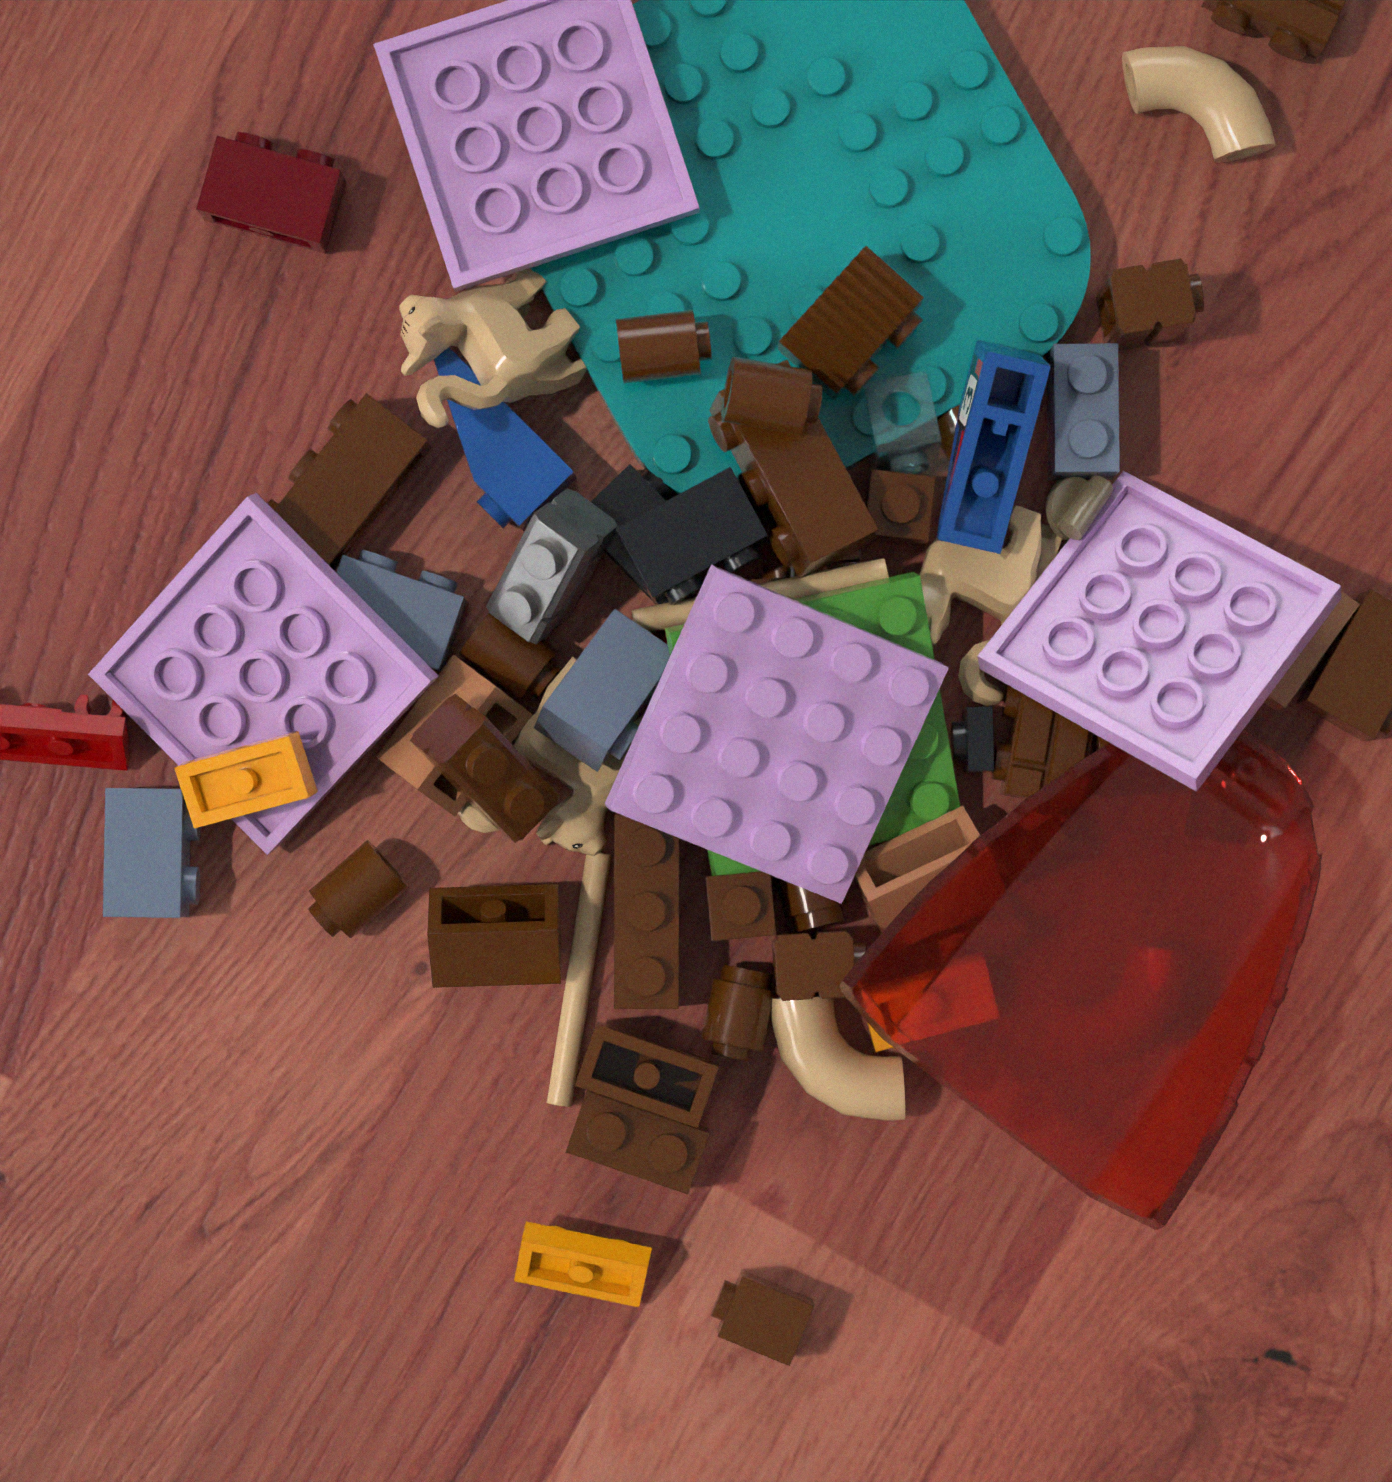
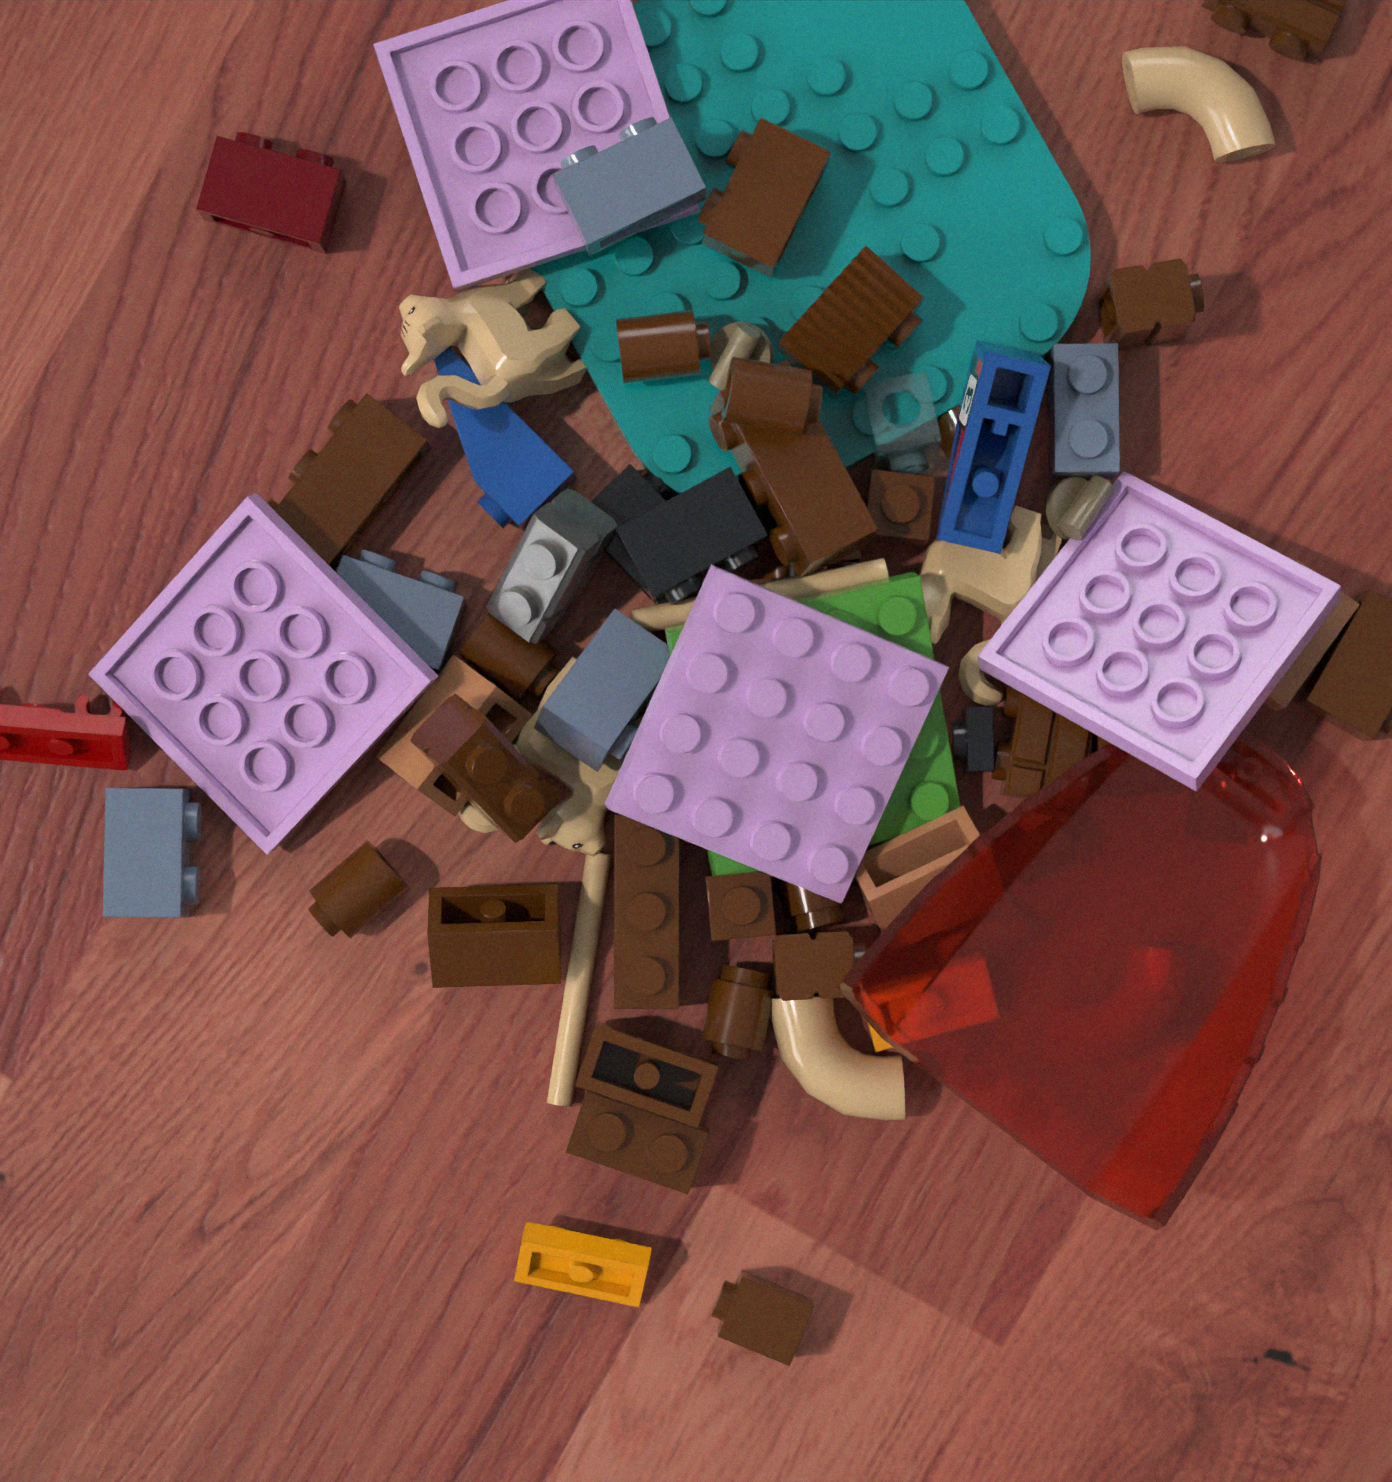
light orange plate [174,731,318,828] -> none
none -> sand blue brick [553,117,706,256]
none -> reddish brown brick [697,118,831,279]
none -> dark tan plate [709,321,773,390]

